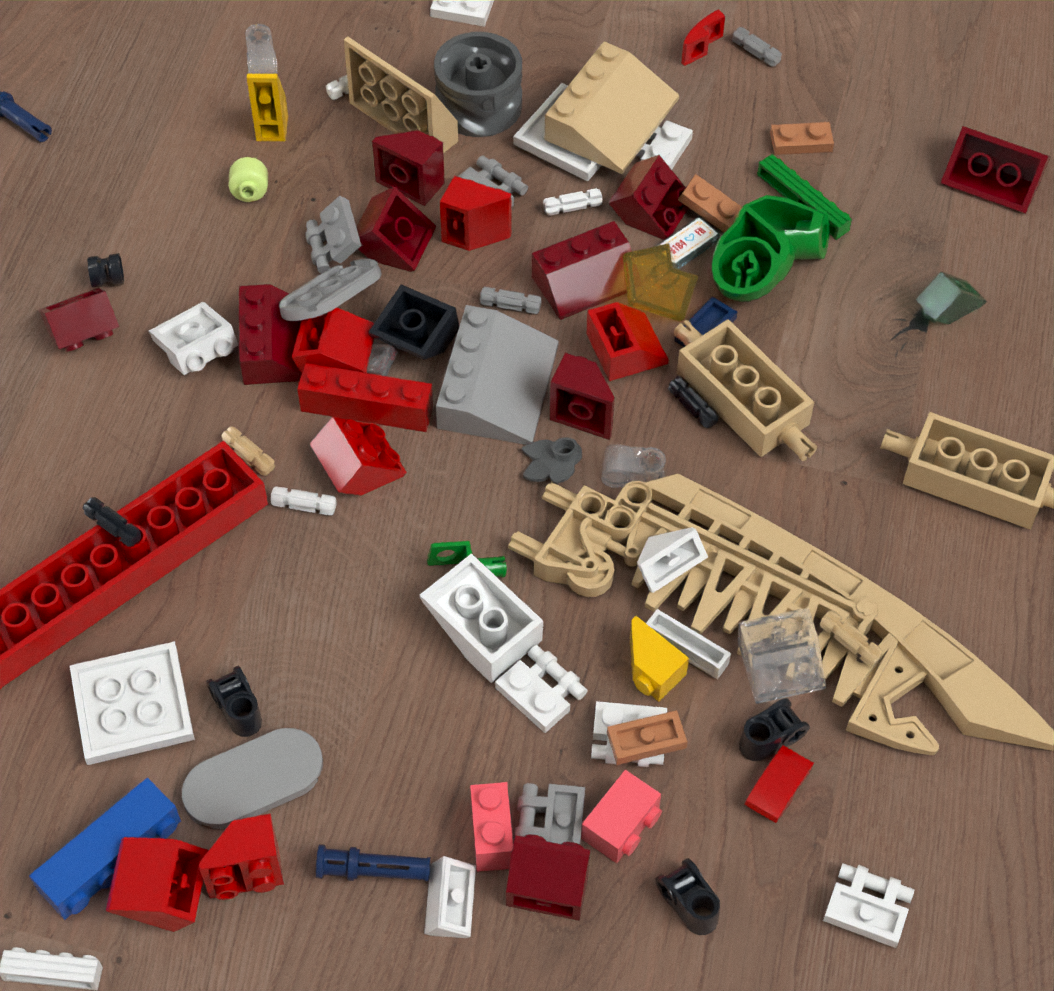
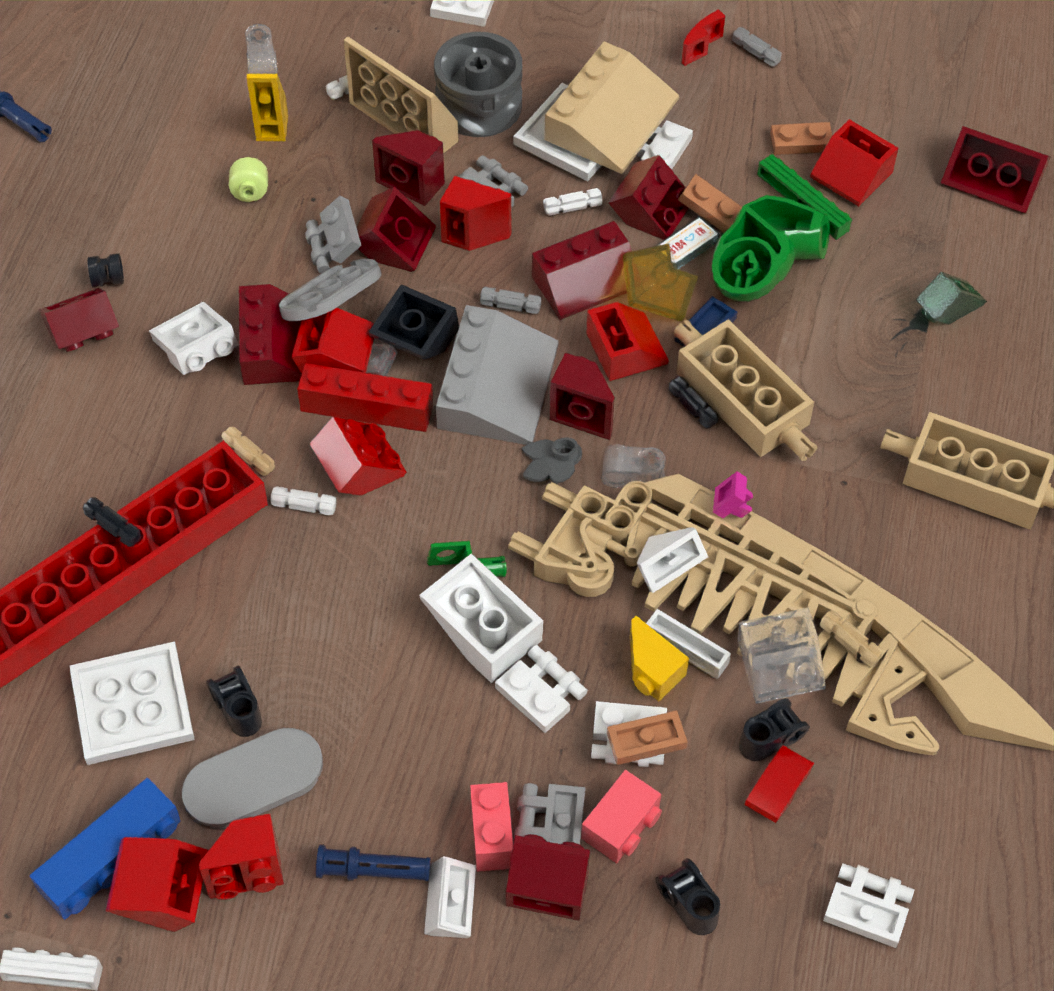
none -> dark pink tile [713,471,753,518]
none -> red slope [810,119,899,207]

